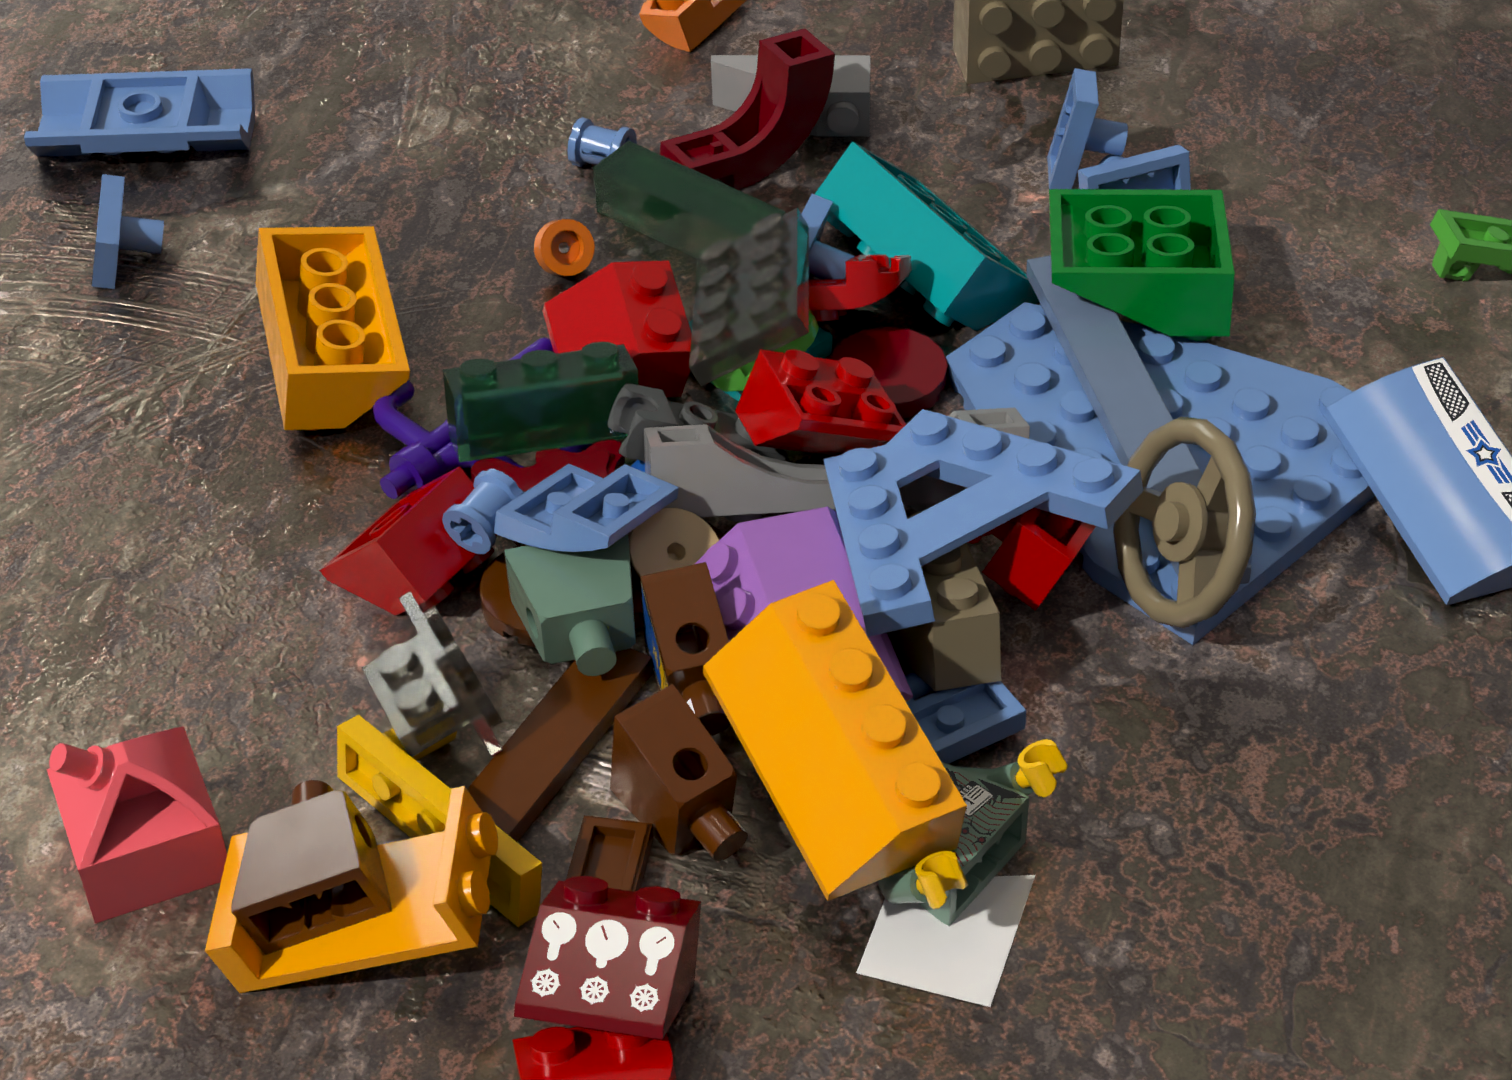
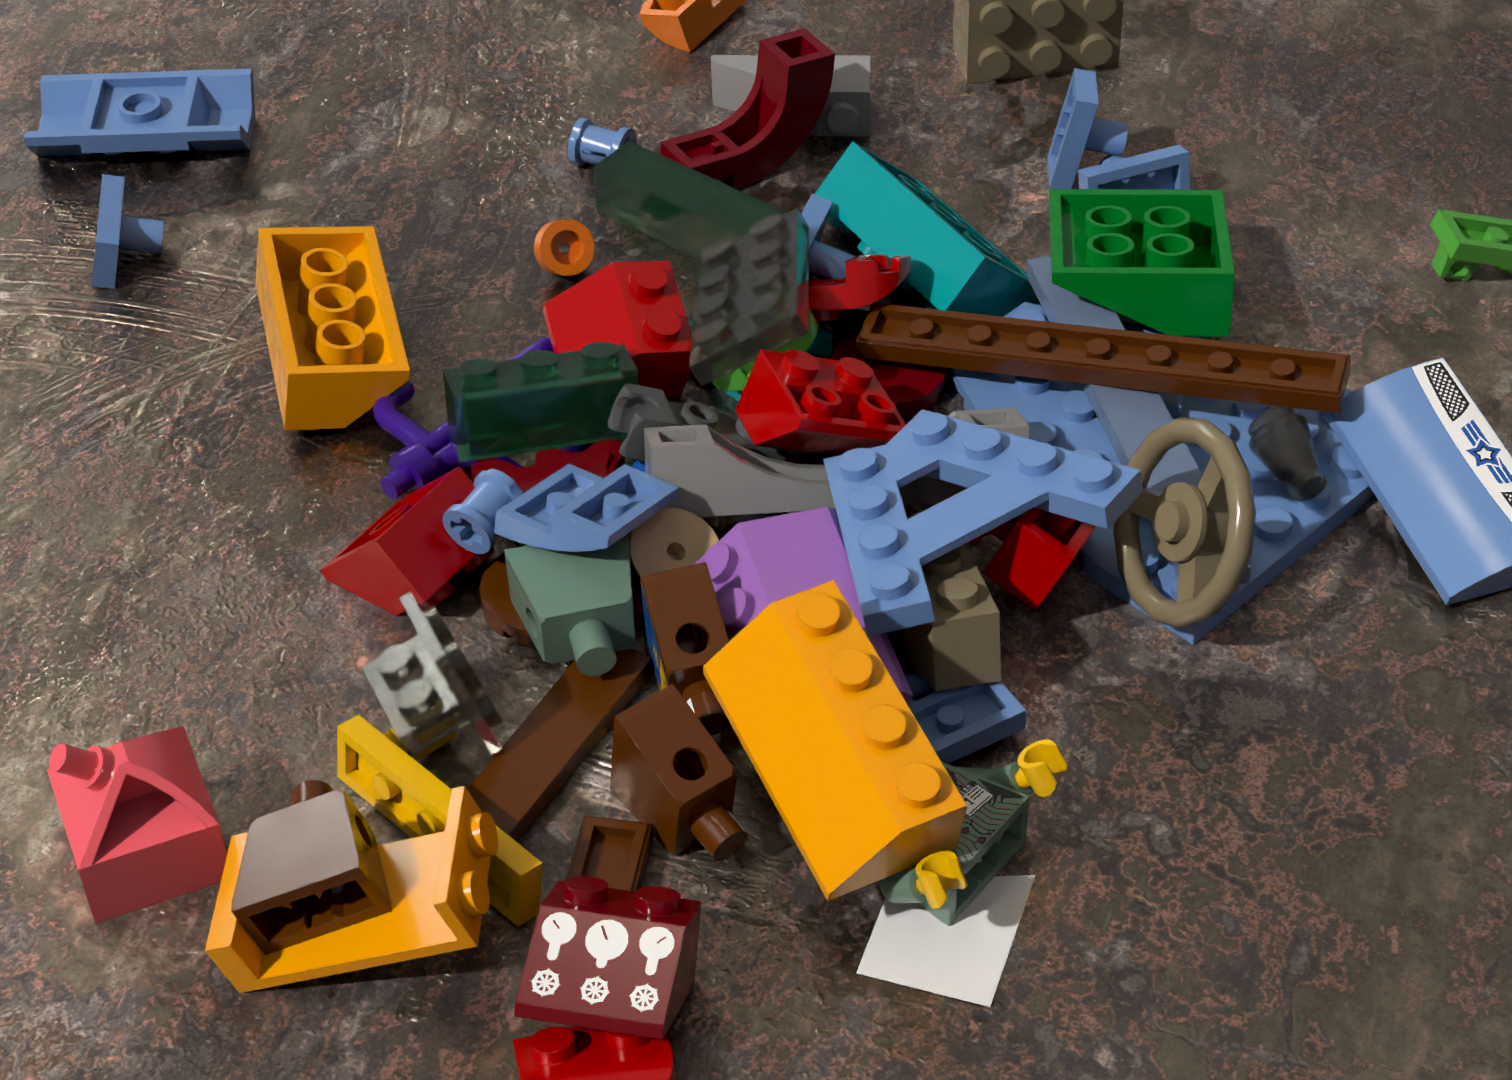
none -> reddish brown tile [856,303,1351,413]
none -> clear smoke cone [1248,406,1327,502]

